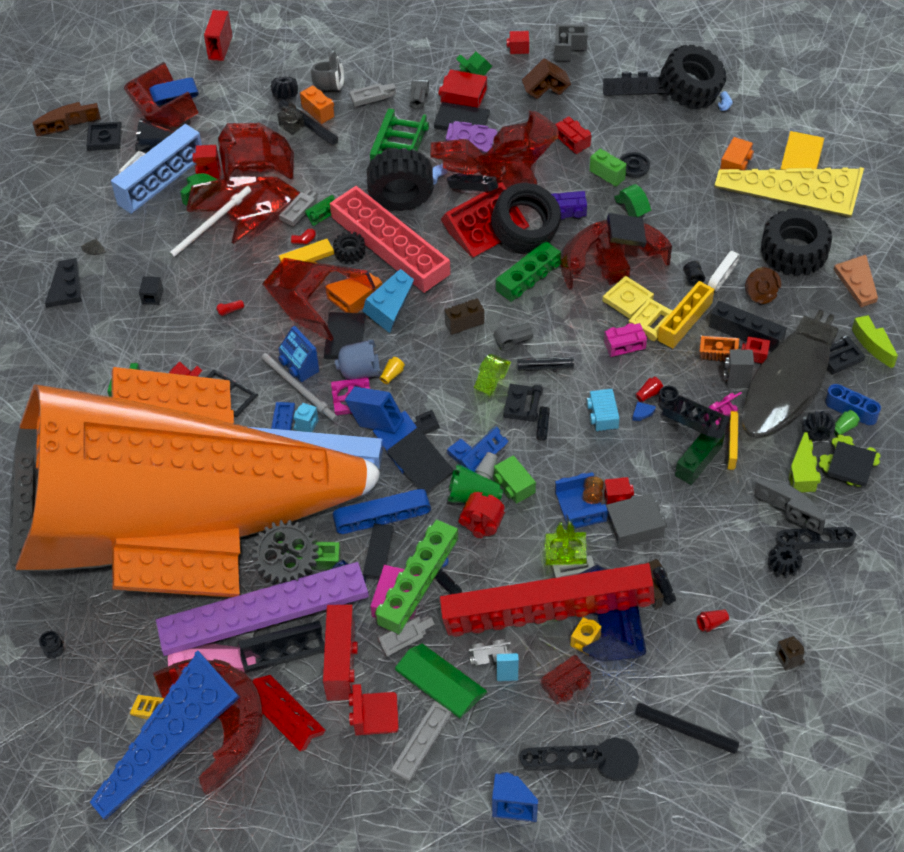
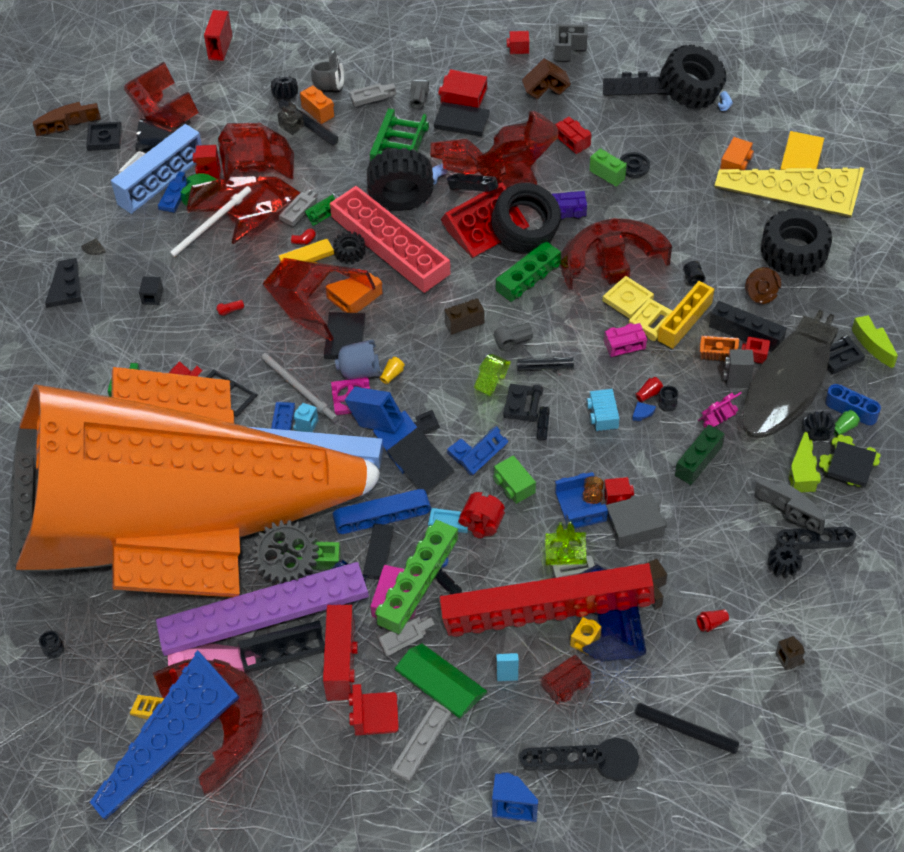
blue beam [149,78,199,106] -> none
red fence [245,675,326,752] -> none
slope [278,326,319,382] -> none
dark azure wedge [362,269,414,333] -> none
medium lavender piece [446,121,497,154] -> none
green cone [447,464,503,503] -> none
green brick [456,51,492,76] -> none
light grey hinge [468,639,512,666] -> none
light grey cone [475,452,497,479] -> none
black tile [607,213,647,247] -> none
green brick [614,184,652,217] -> none
black axle [653,566,676,604] -> none
black fence [661,395,729,439] -> none
white beam [708,251,740,292] -> none
yellow tile [727,411,738,470] -> none
nougat wing [834,255,878,307] -> none
none -> blue hinge [158,171,187,213]
none -> medium azure tile [428,508,468,533]

